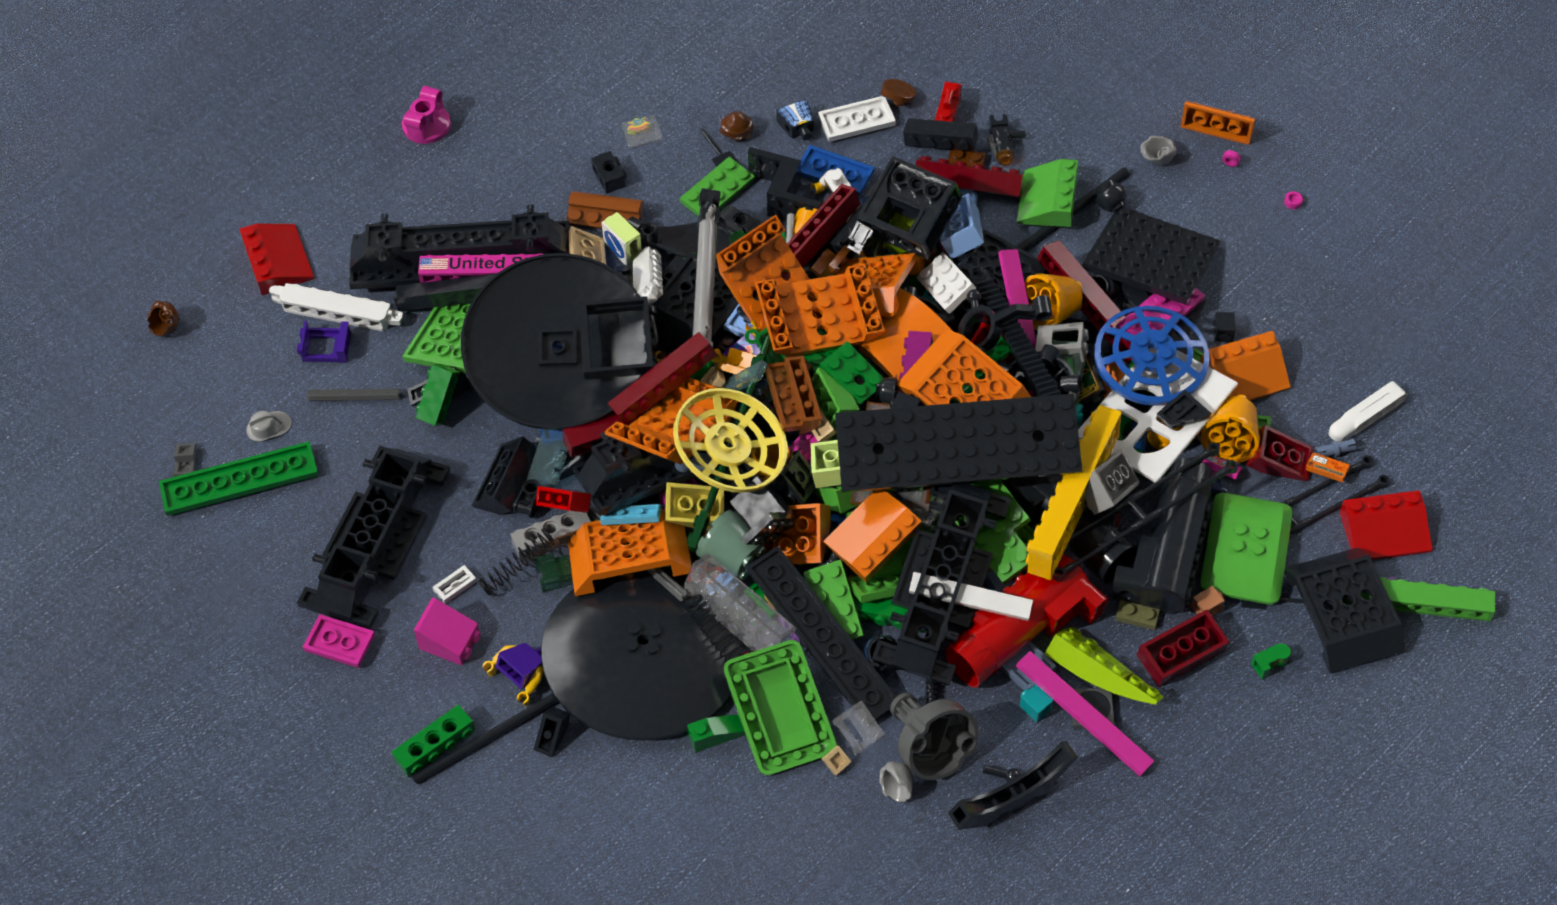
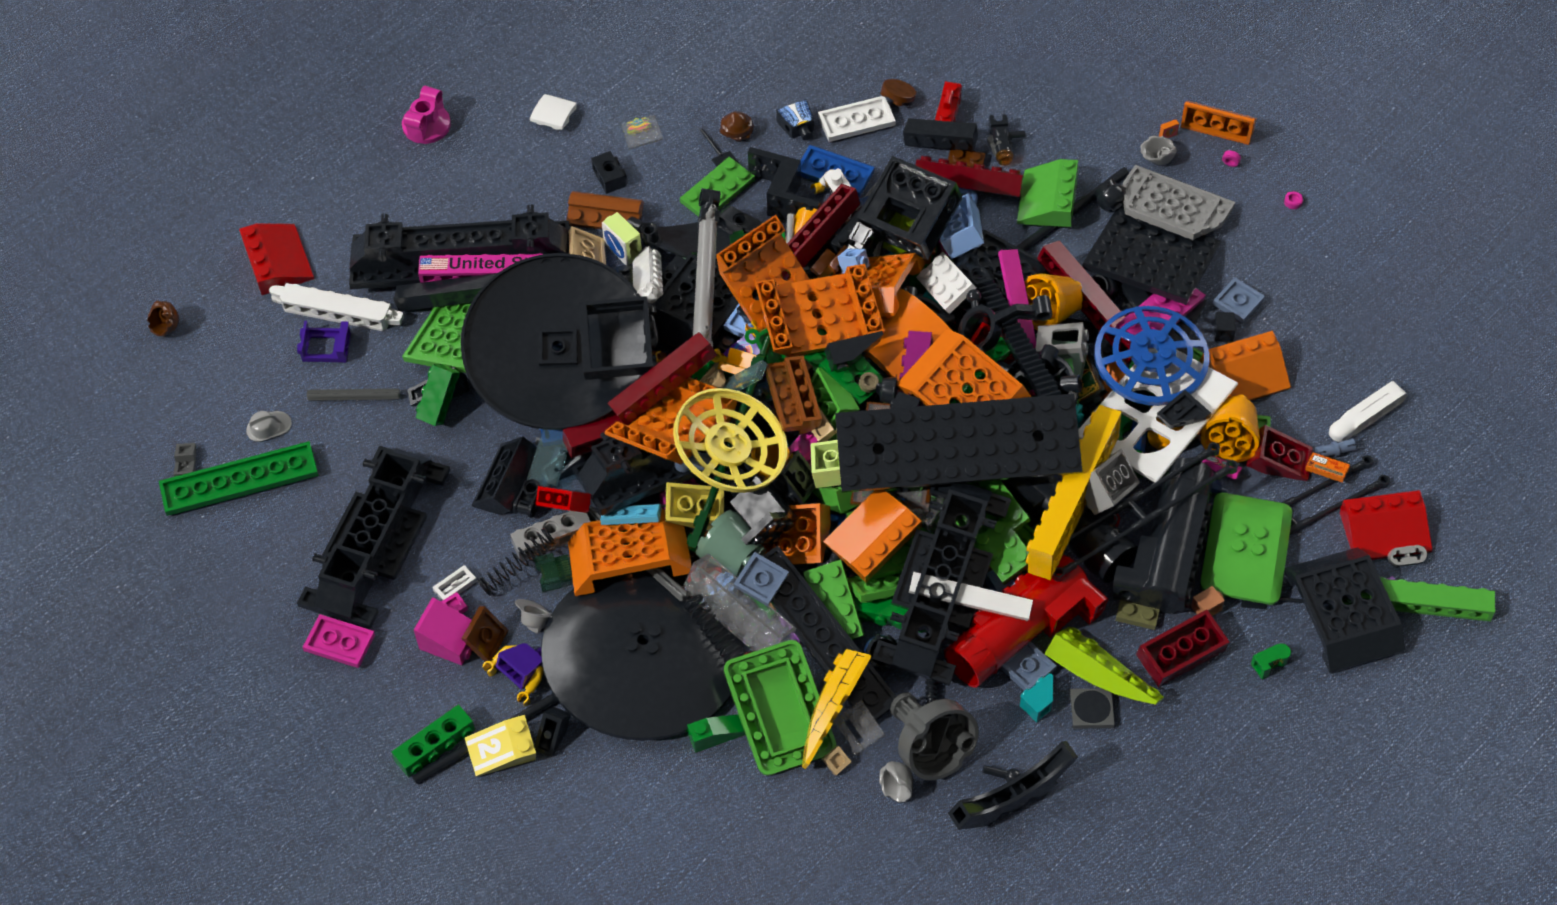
dark pink tile [1016,651,1154,777] -> none
none -> dark pink plate [441,592,468,614]
none -> reddish brown plate [461,606,509,662]
none -> light yellow slope [465,715,536,777]
none -> light grey piece [515,599,552,633]
none -> white slope [530,94,577,130]
none -> sand blue plate [733,552,789,607]
none -> yellow wedge [802,649,871,769]
none -> black slope [824,331,883,372]
none -> light blue brick [838,248,870,273]
none -> dark tan tile [859,372,879,393]
none -> light grey plate [1122,165,1235,240]
none -> orange tile [1159,119,1179,138]
none -> sand blue plate [1212,277,1265,323]
none -> light grey beam [1388,545,1427,566]

